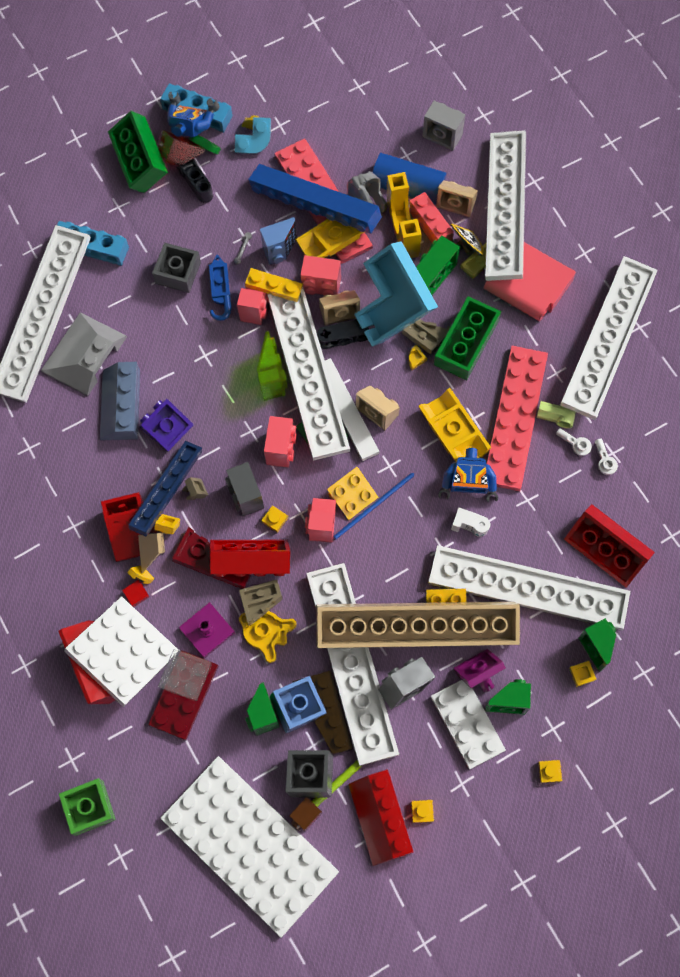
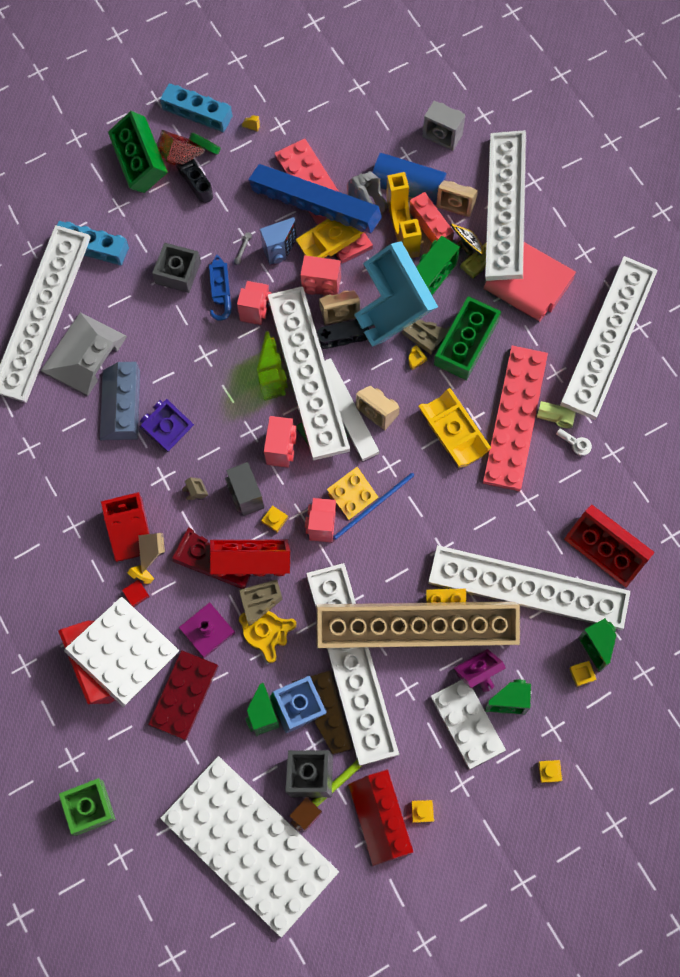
dark blue plate [128,441,202,537] -> none
yellow plate [154,514,180,535] -> none
clear plate [158,649,212,701] -> none
blue torso [167,92,219,137] -> none
medium azure plate [235,117,271,153] -> none
yellow plate [245,268,303,302] -> none
brick [378,657,435,710] -> none
blue torso [438,448,498,502] -> none
white leg [451,508,490,537] -> none
white plate [595,439,618,475] -> none

